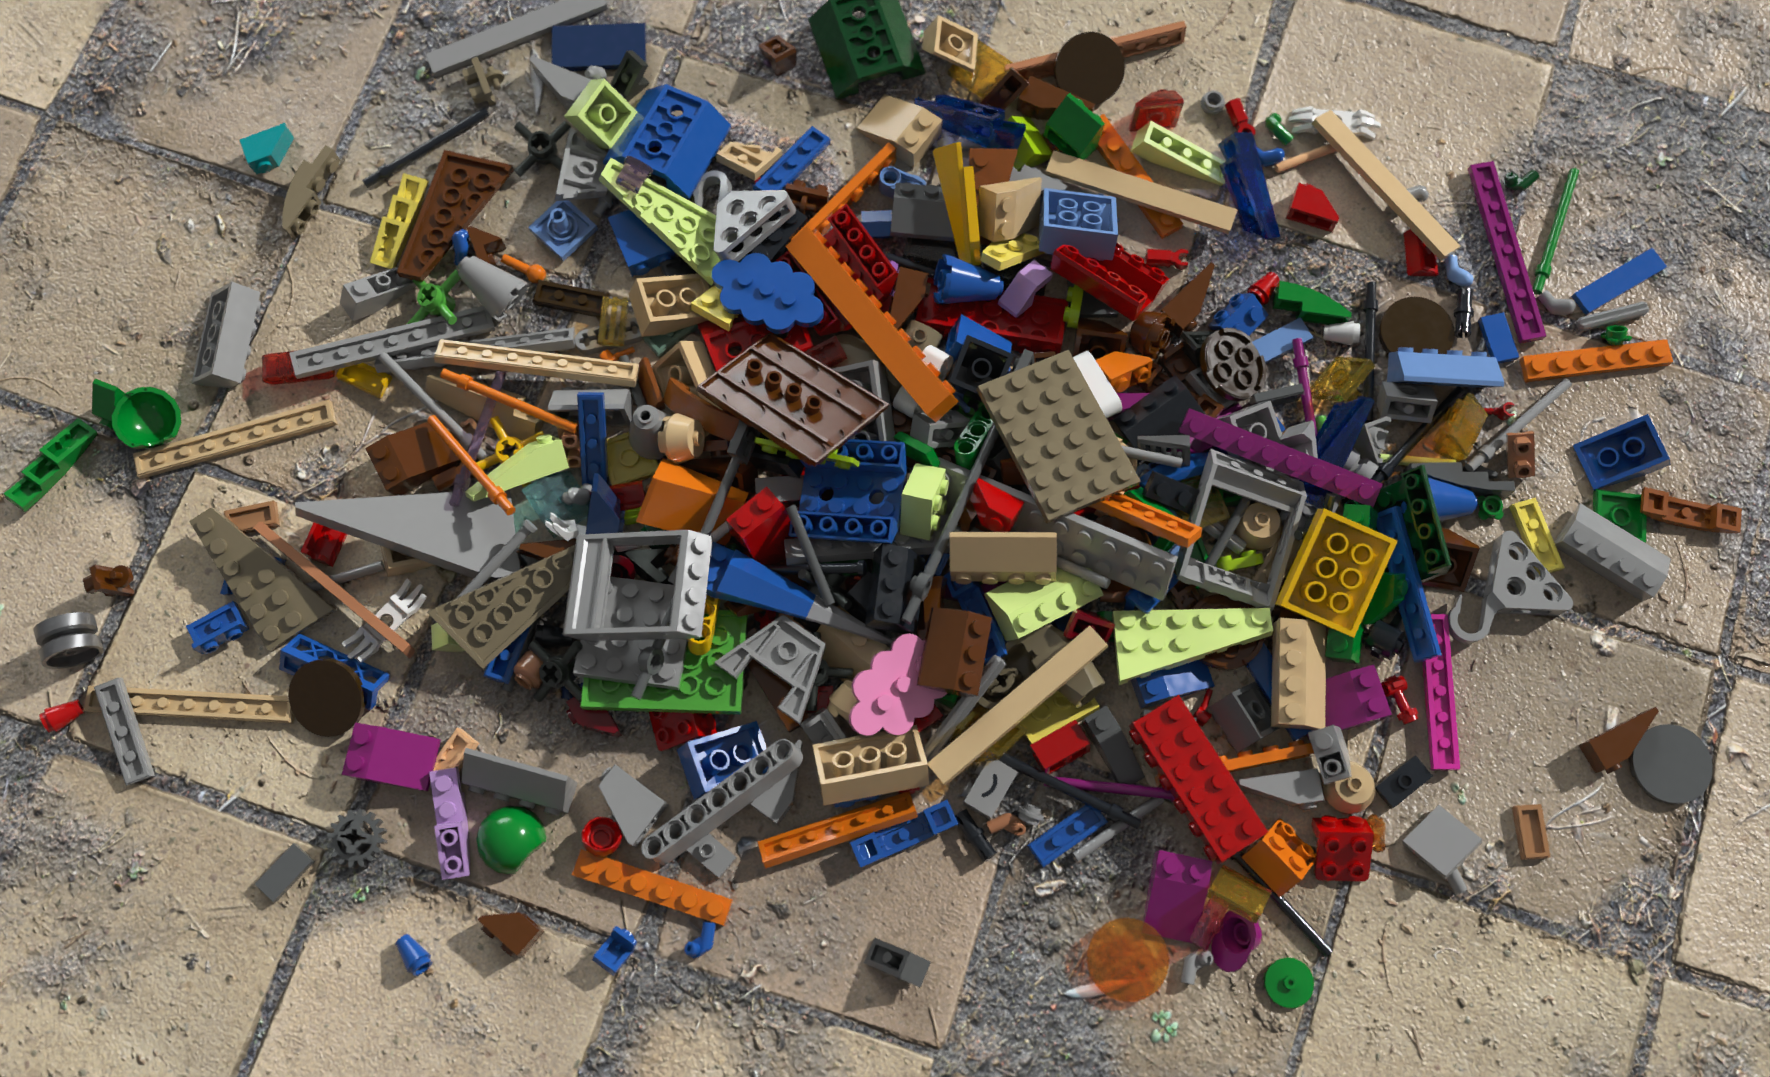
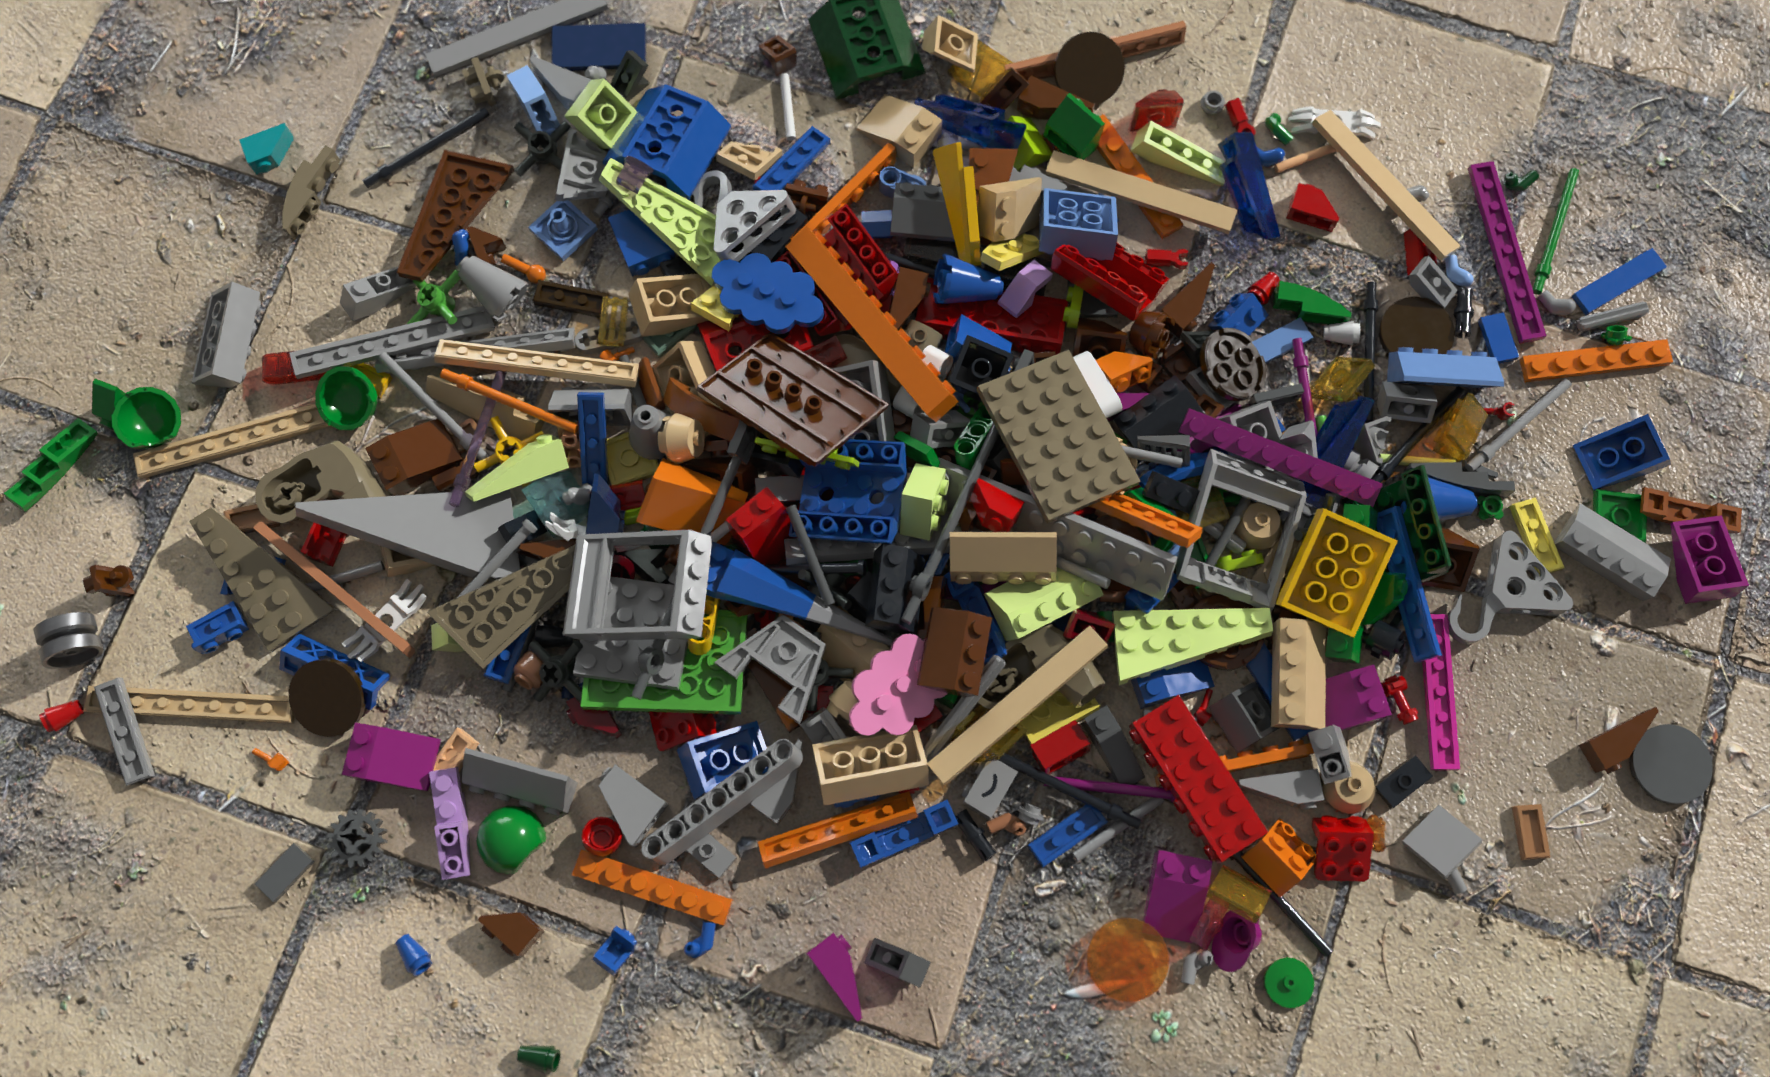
light yellow slope [370,173,429,269] -> none
orange bar [427,415,516,515] -> none
nougat hips [1506,431,1535,478] -> none
none -> orange hand [252,748,289,771]
none -> dark tan piece [256,441,386,523]
none -> green cylinder [315,366,378,430]
none -> black tile [498,510,547,544]
none -> light blue slope [506,65,560,135]
none -> dark green cone [517,1045,561,1074]
none -> white bar [780,73,796,141]
none -> magenta slope [807,932,863,1022]
none -> light grey slope [1409,256,1457,308]
none -> magenta slope [1670,515,1749,604]

